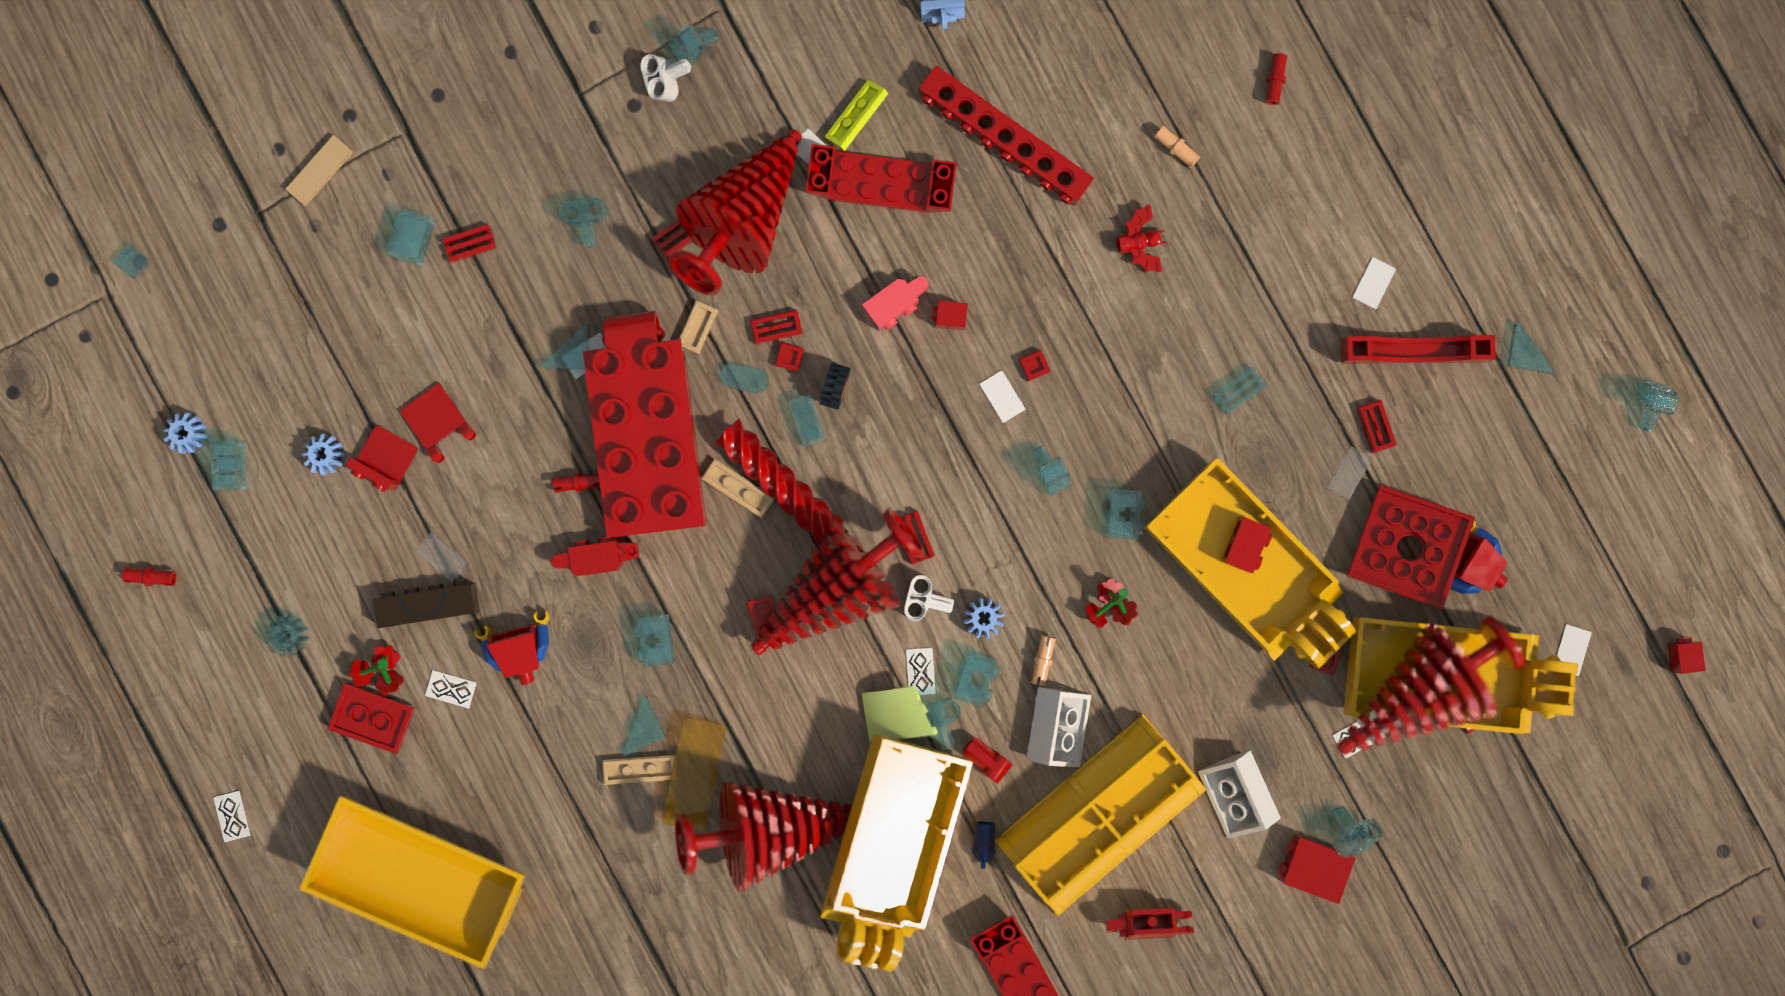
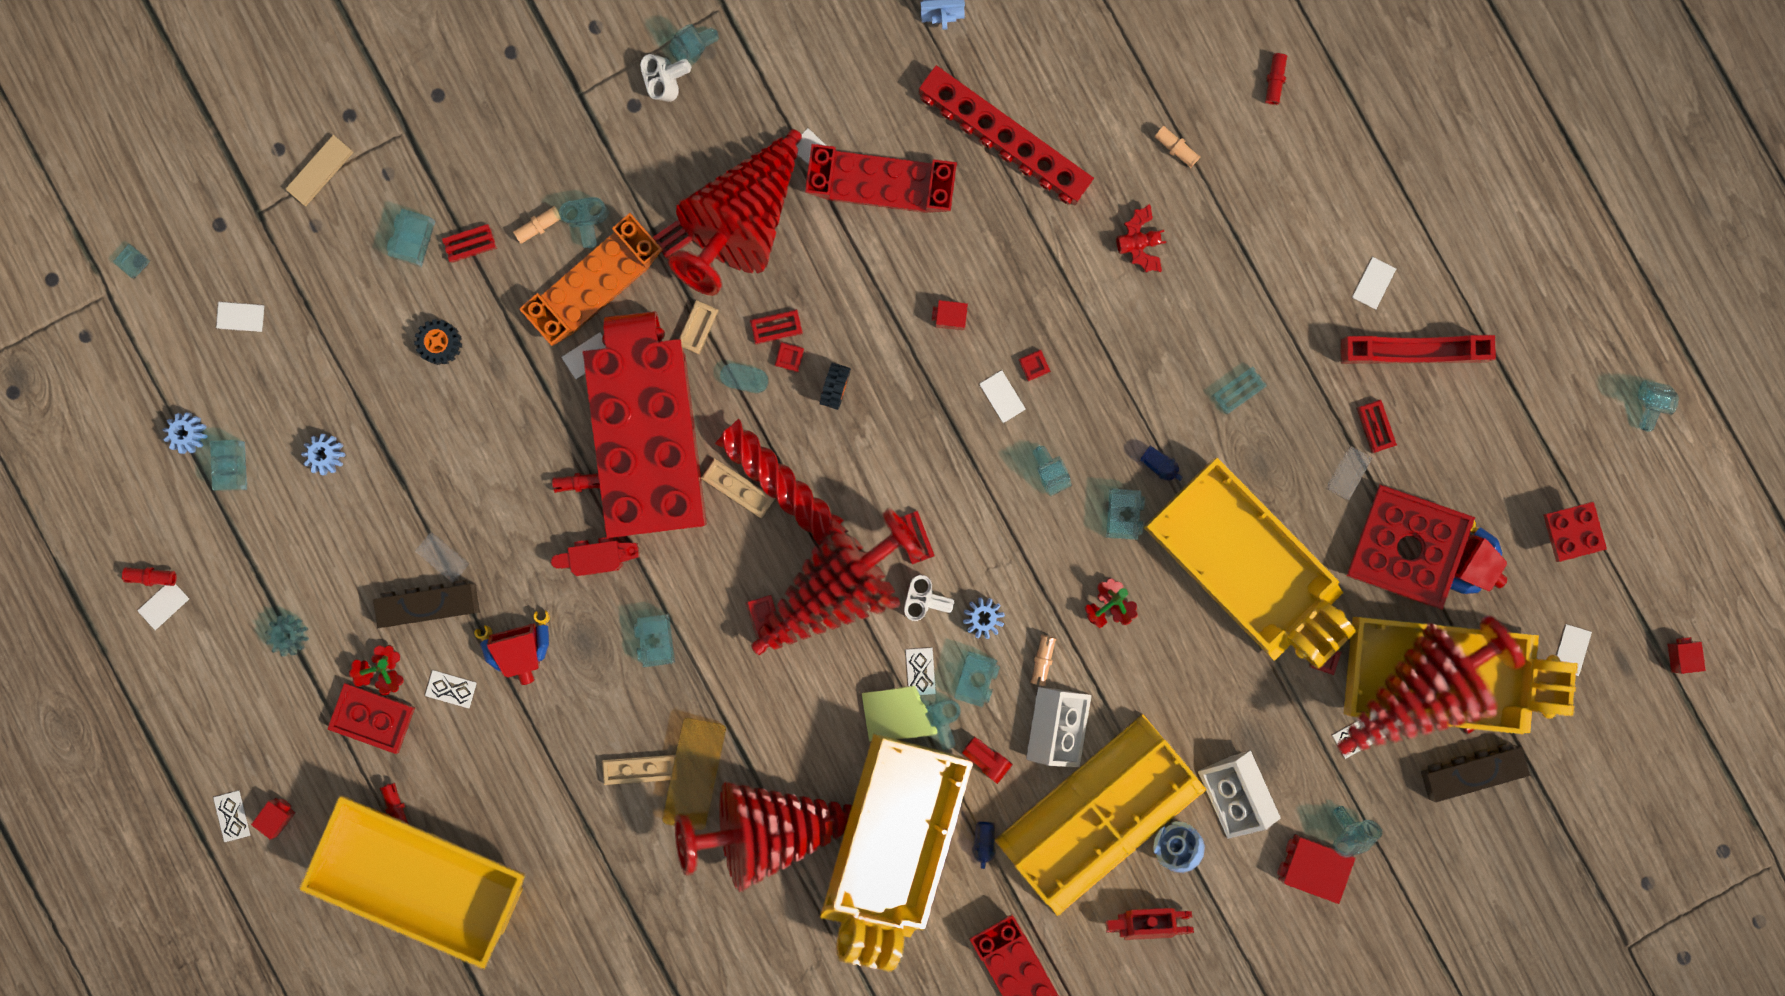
red bracket [345,426,418,492] -> none
red flag [400,383,477,463] -> none
clear light blue tile [541,324,589,370] -> none
clear light blue tile [623,696,666,757] -> none
clear light blue plate [788,393,827,448] -> none
neon yellow plate [824,80,888,151] -> none
coral hinge [862,276,929,331] -> none
red brick [1221,516,1272,574] -> none
clear light blue tile [1507,322,1555,374] -> none
none -> white sticker [138,584,189,630]
none -> white sticker [216,302,264,332]
none -> red brick [251,798,296,840]
none -> red pin [379,782,409,824]
none -> black wheel [414,319,462,365]
none -> light nougat pin [513,206,562,244]
none -> orange slope [519,213,662,346]
none -> clear blue piece [1139,445,1183,481]
none -> light blue cylinder [1153,821,1205,873]
none -> dark brown brick [1421,742,1530,802]
none -> red plate [1543,502,1607,562]

